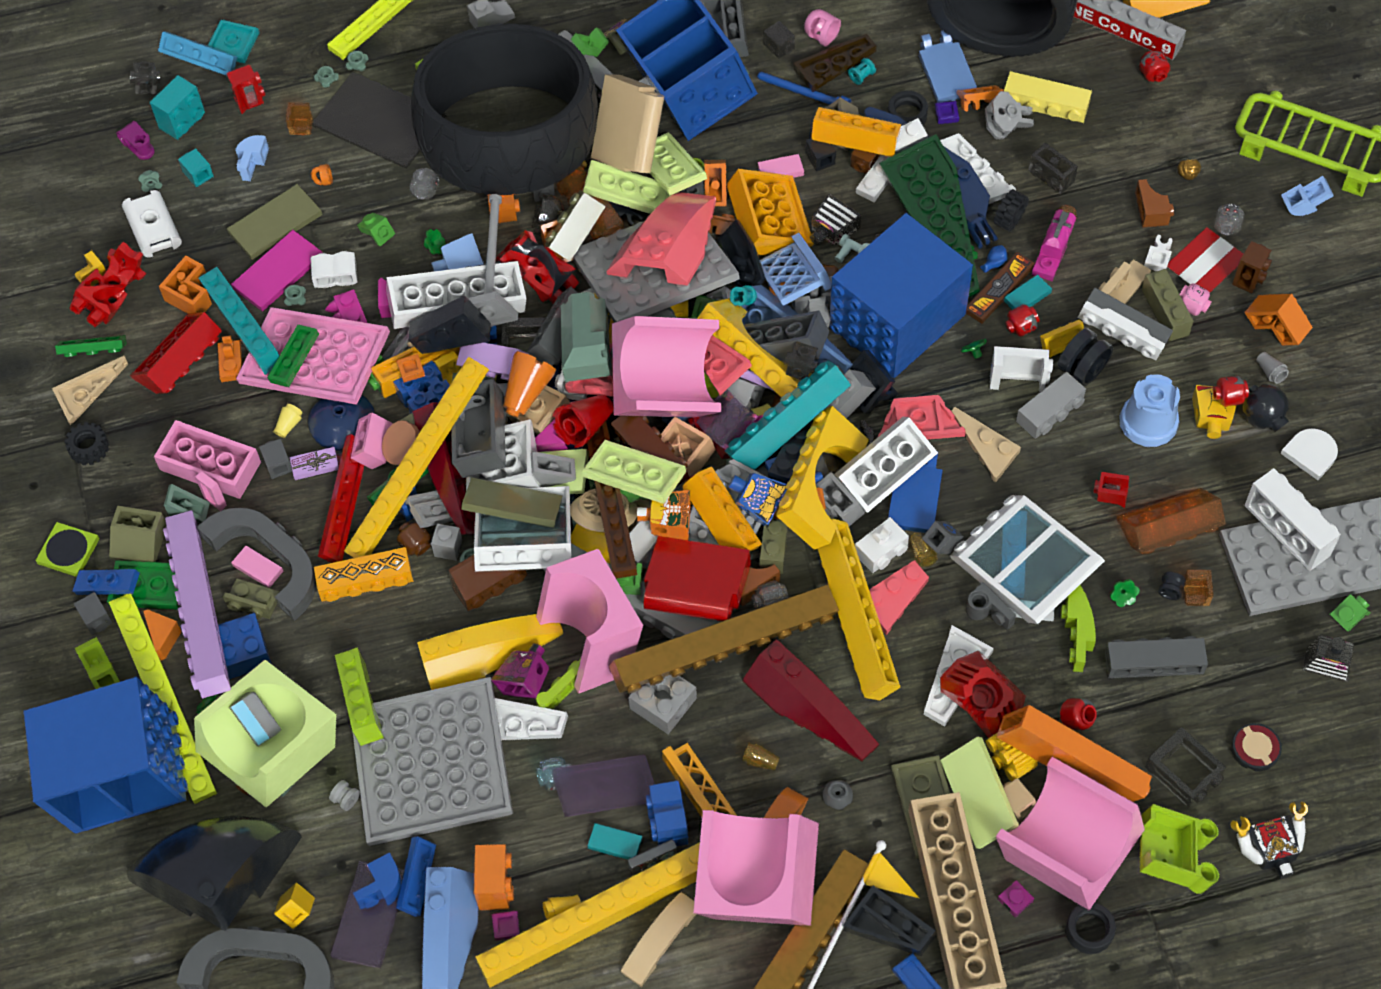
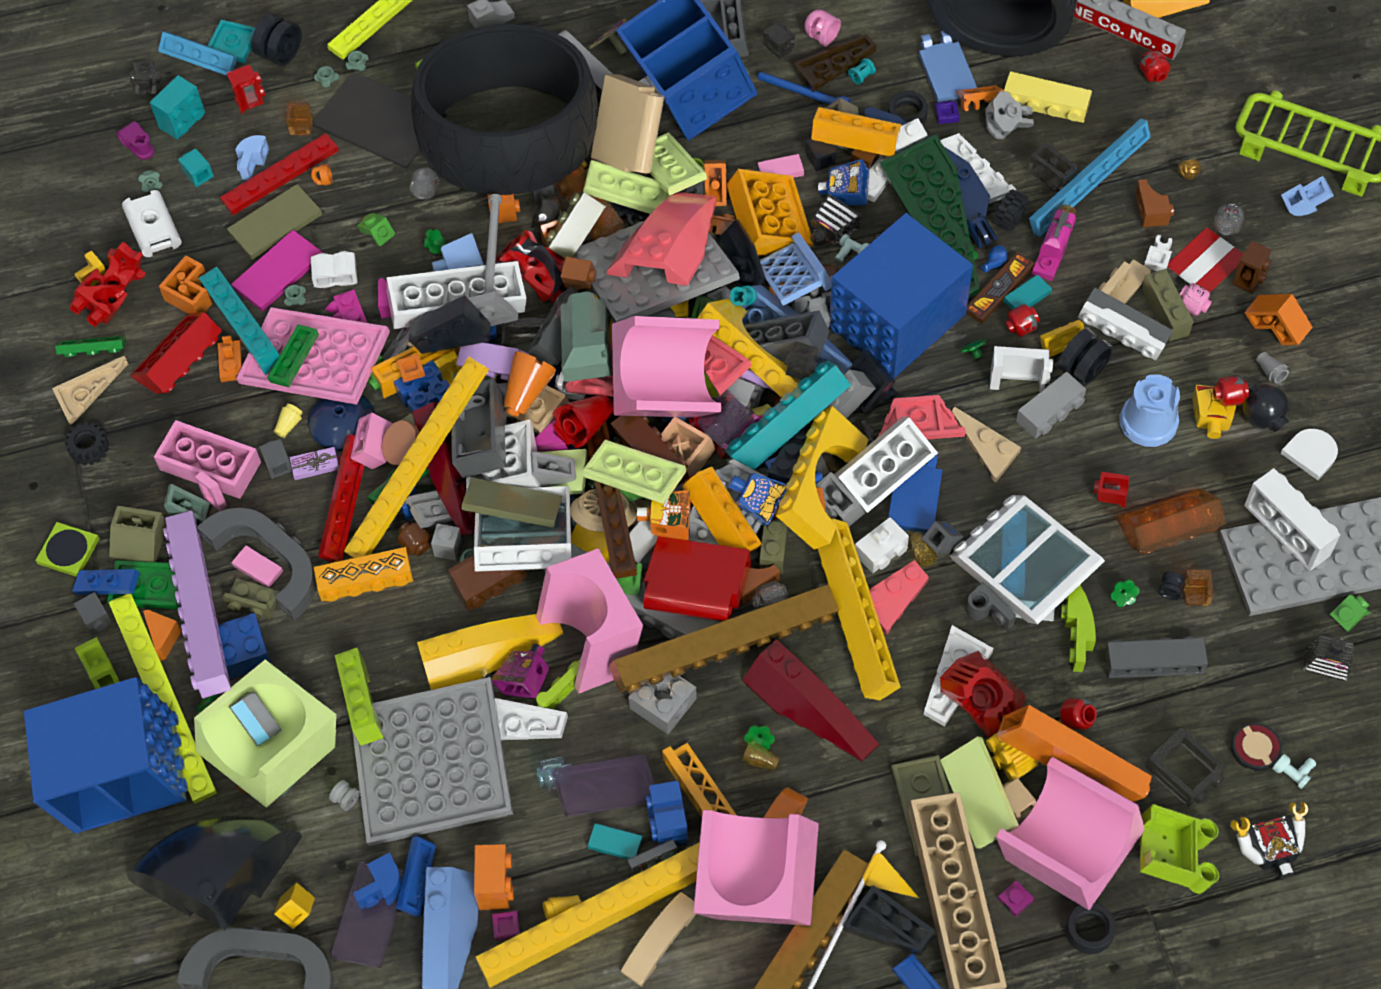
bright green bracket [571,28,608,57] -> none
dark grey plate [822,780,853,810] -> none
none -> red plate [220,133,339,215]
none -> black wheel [251,13,302,66]
none -> dark orange arch [560,256,597,292]
none -> green plant [744,725,775,752]
none -> torso [818,159,869,206]
none -> dark azure plate [1029,119,1151,237]
none -> light aqua piece [1272,754,1316,789]

